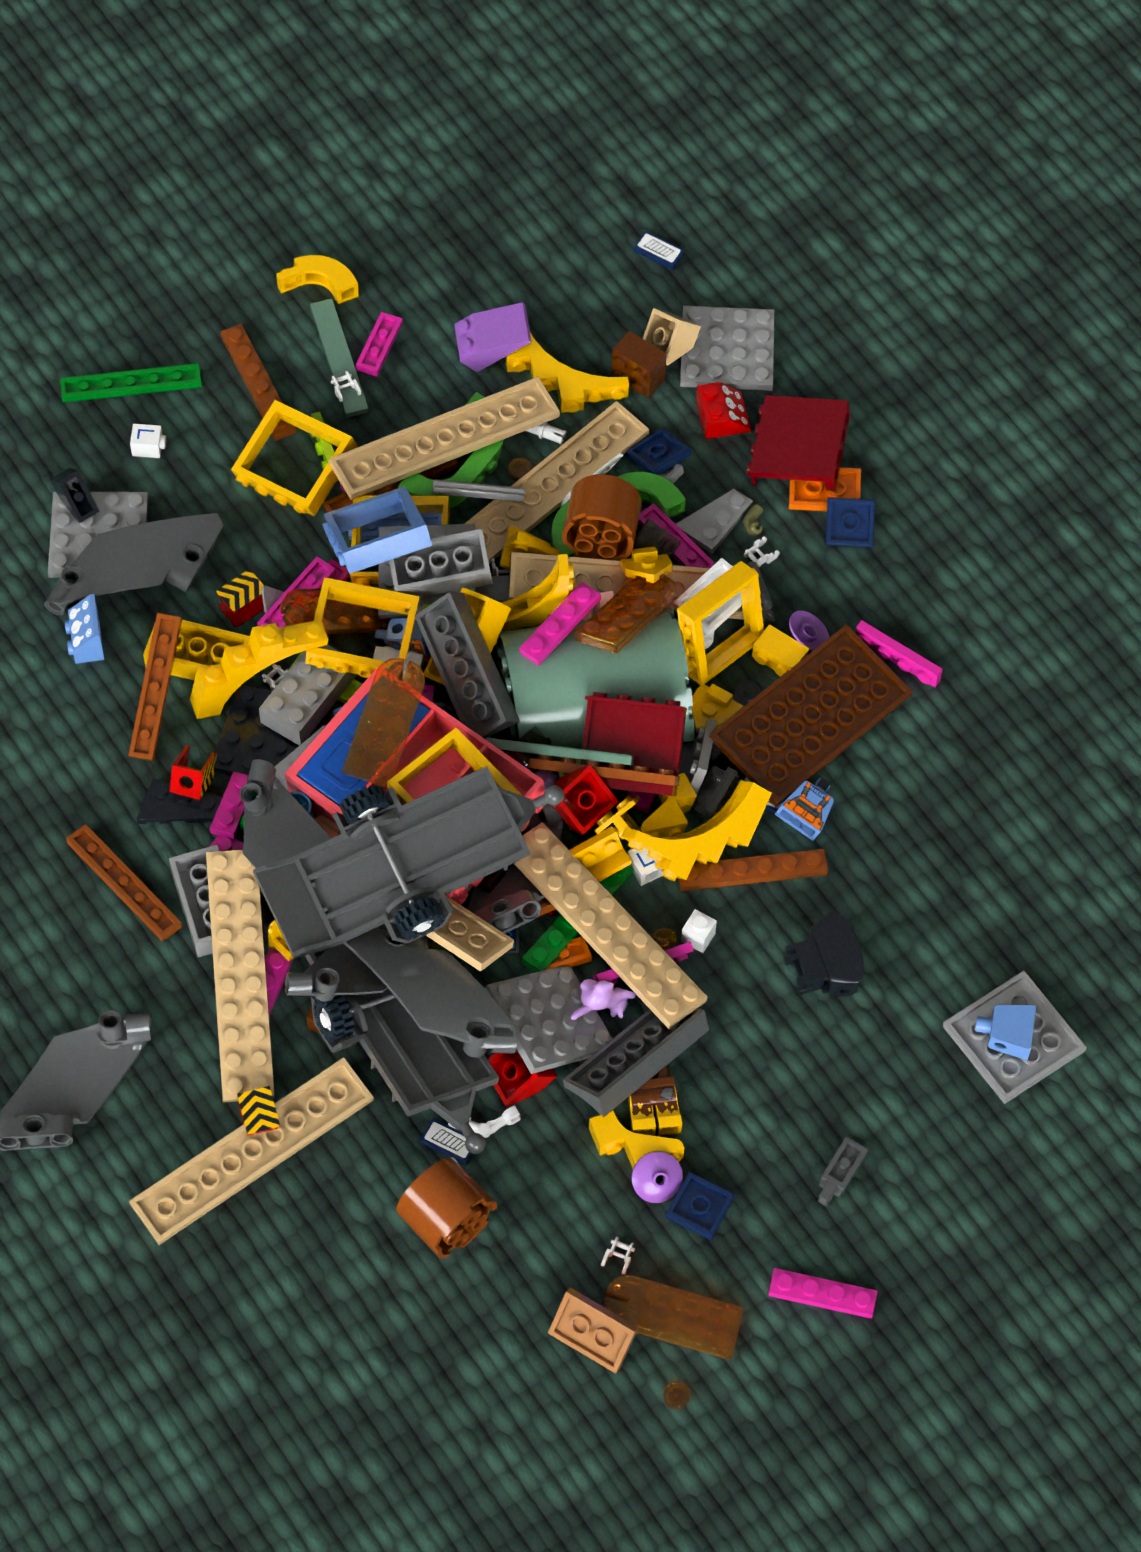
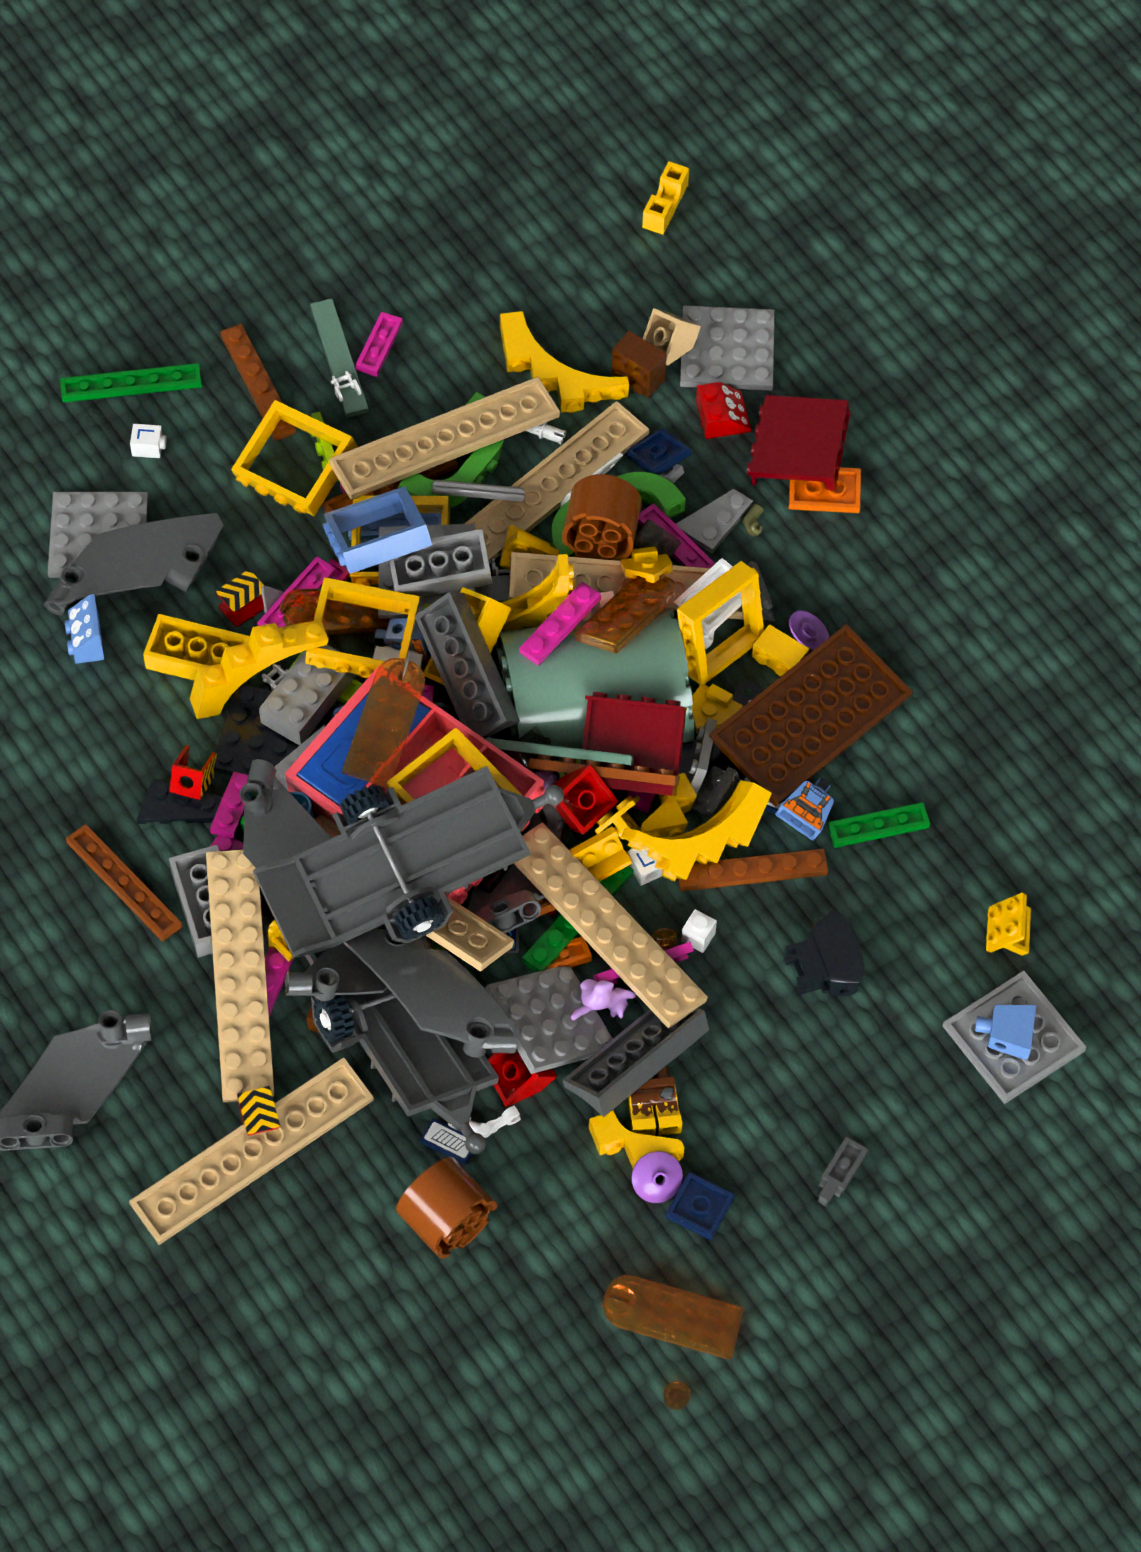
black slope [50,467,100,523] -> none
dark orange plate [128,613,182,761] -> none
yellow arch [276,255,359,304] -> none
medium lavender slope [454,302,532,372] -> none
clear orange tile [508,458,532,481] -> none
medium nougat plate [548,1287,638,1374] -> none
white piece [601,1237,635,1275] -> none
tile [634,231,684,270] -> none
white piece [743,536,780,567] -> none
dark pink plate [768,1268,877,1319] -> none
dark blue plate [825,497,875,548] -> none
dark pink plate [855,620,943,687] -> none
none -> yellow arch [642,161,689,235]
none -> green plate [827,802,930,848]
none -> yellow bracket [986,893,1031,956]

